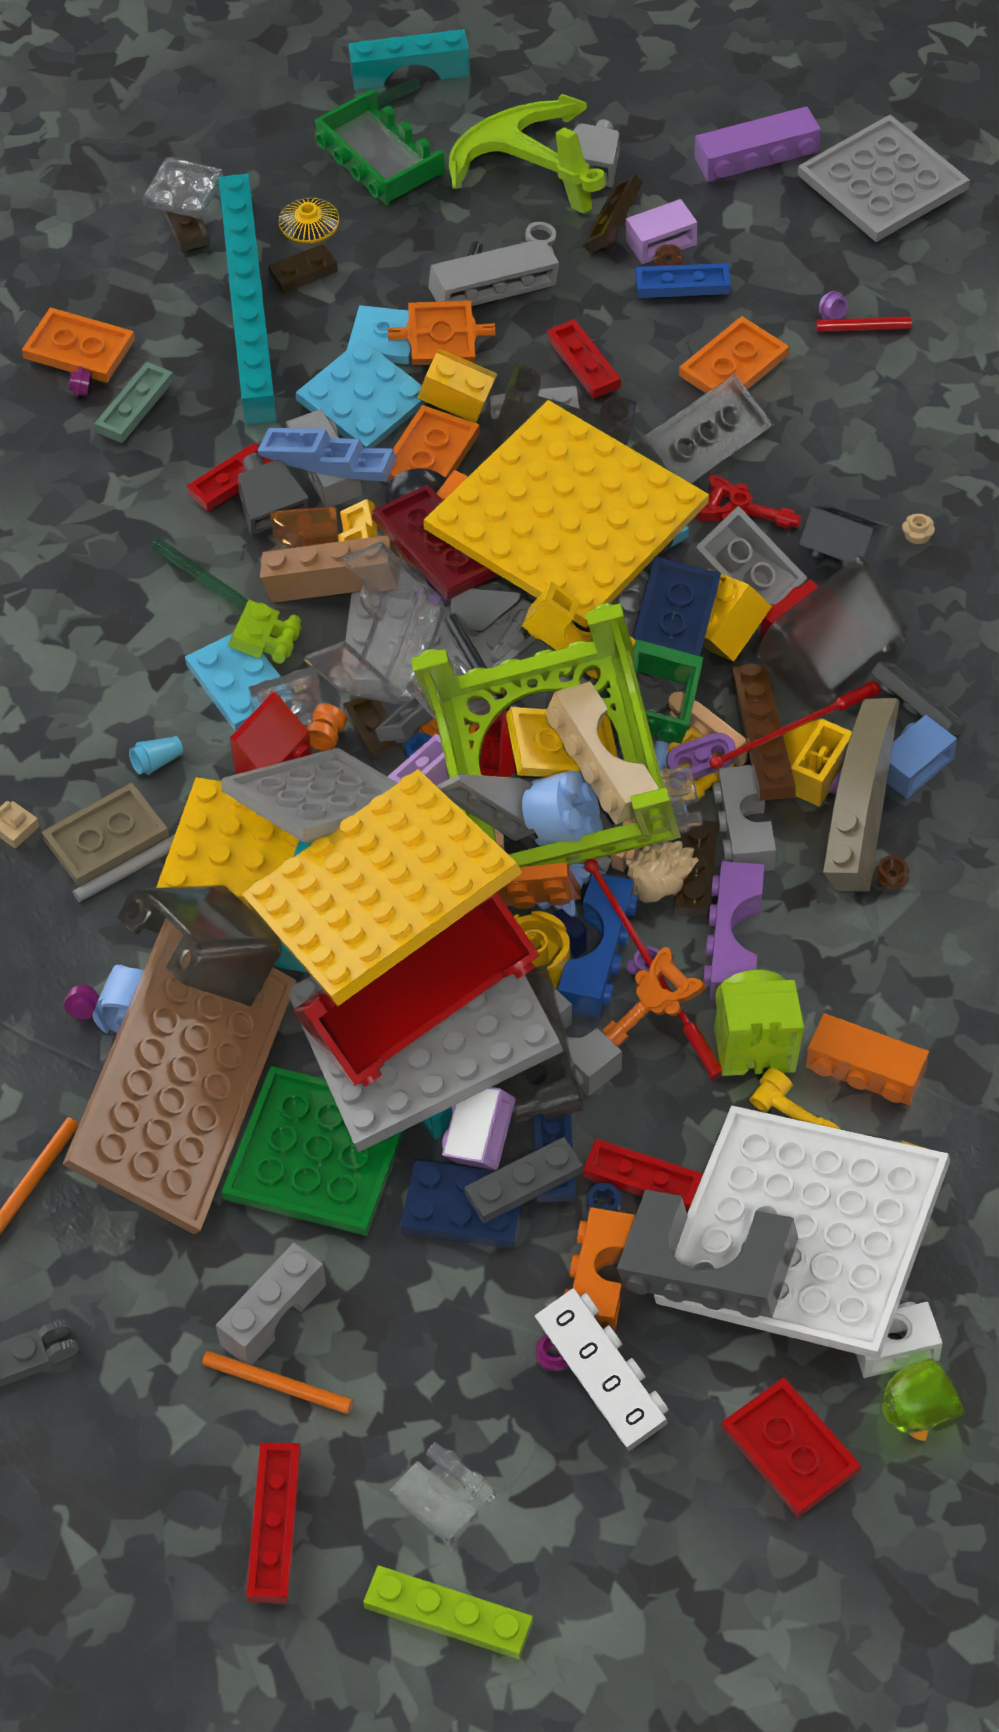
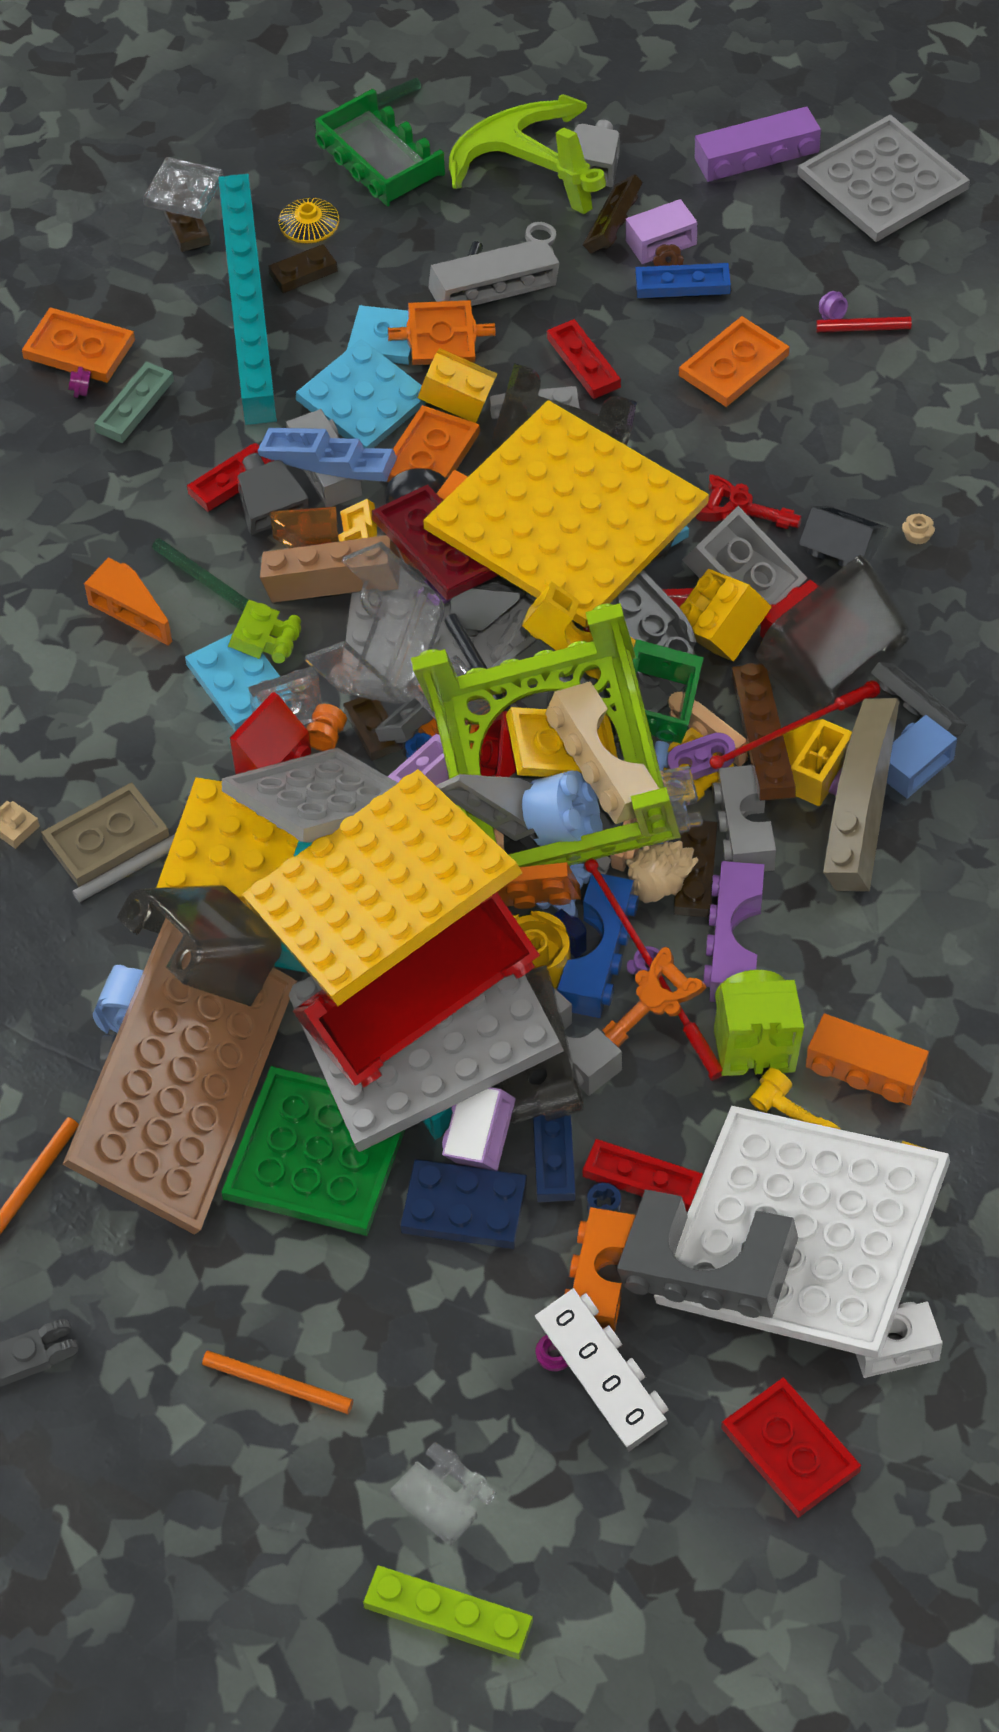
magenta plate [64,985,99,1019] -> none
medium azure cone [129,736,183,775] -> none
light grey arch [216,1242,326,1365] -> none
red plate [246,1442,301,1603] -> none
teal arch [348,29,470,90] -> none
dark grey plate [464,1137,583,1224] -> none
clear smoke hinge [631,374,774,484] -> none
dark blue plate [633,556,721,656] -> none
reddish brown plate [874,855,910,889] -> none
clear neon green piece [882,1358,966,1441] -> none
none -> orange slope [84,557,172,646]

